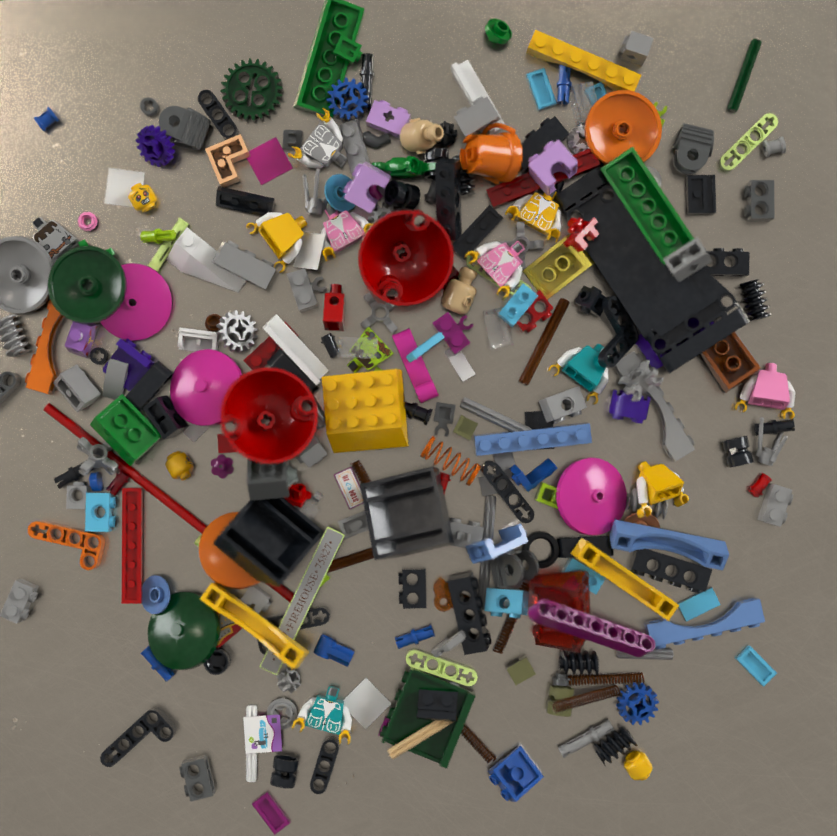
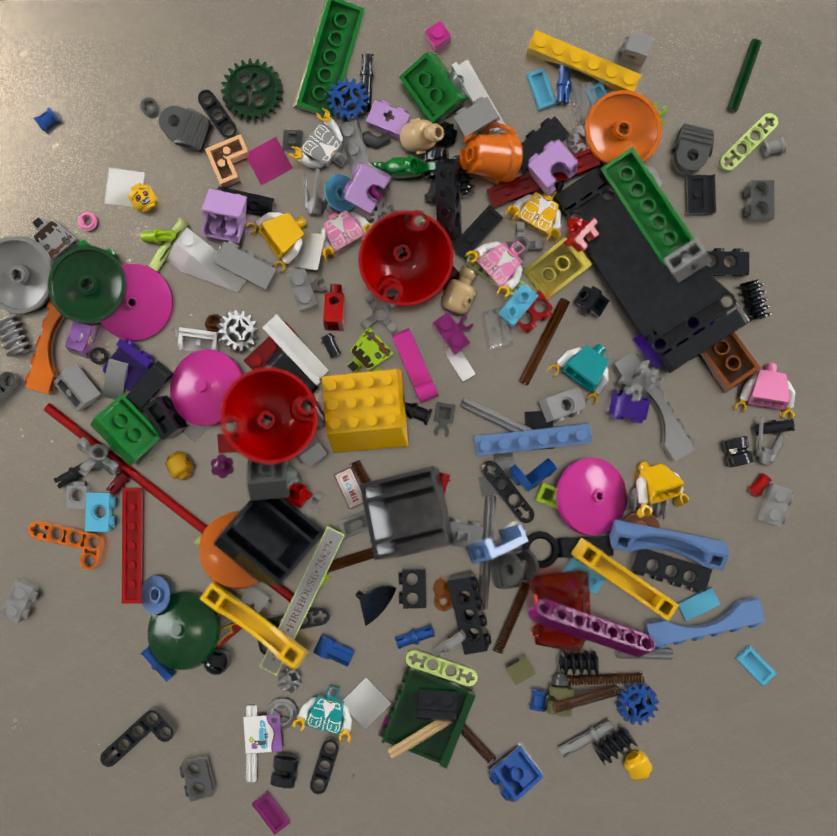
blue tile [89,472,103,492] -> none
dark purple gear [136,125,175,167] -> none
green bracket [333,35,362,65] -> none
clear hinge [338,336,378,359] -> none
black wheel [384,180,420,210] -> none
medium azure tile [406,332,444,362] -> none
orange piece [420,436,481,486] -> none
olive panel [453,415,478,441] -> none
medium azure brick [484,588,529,618] -> none
green plate [485,18,512,44] -> none
black beam [598,296,638,368] -> none
none -> lavender piece [202,189,247,243]
none -> black shield [356,585,396,626]
none -> green piece [399,52,468,123]
none -> dark pink brick [425,20,451,53]
none -> blue bush [529,689,549,712]

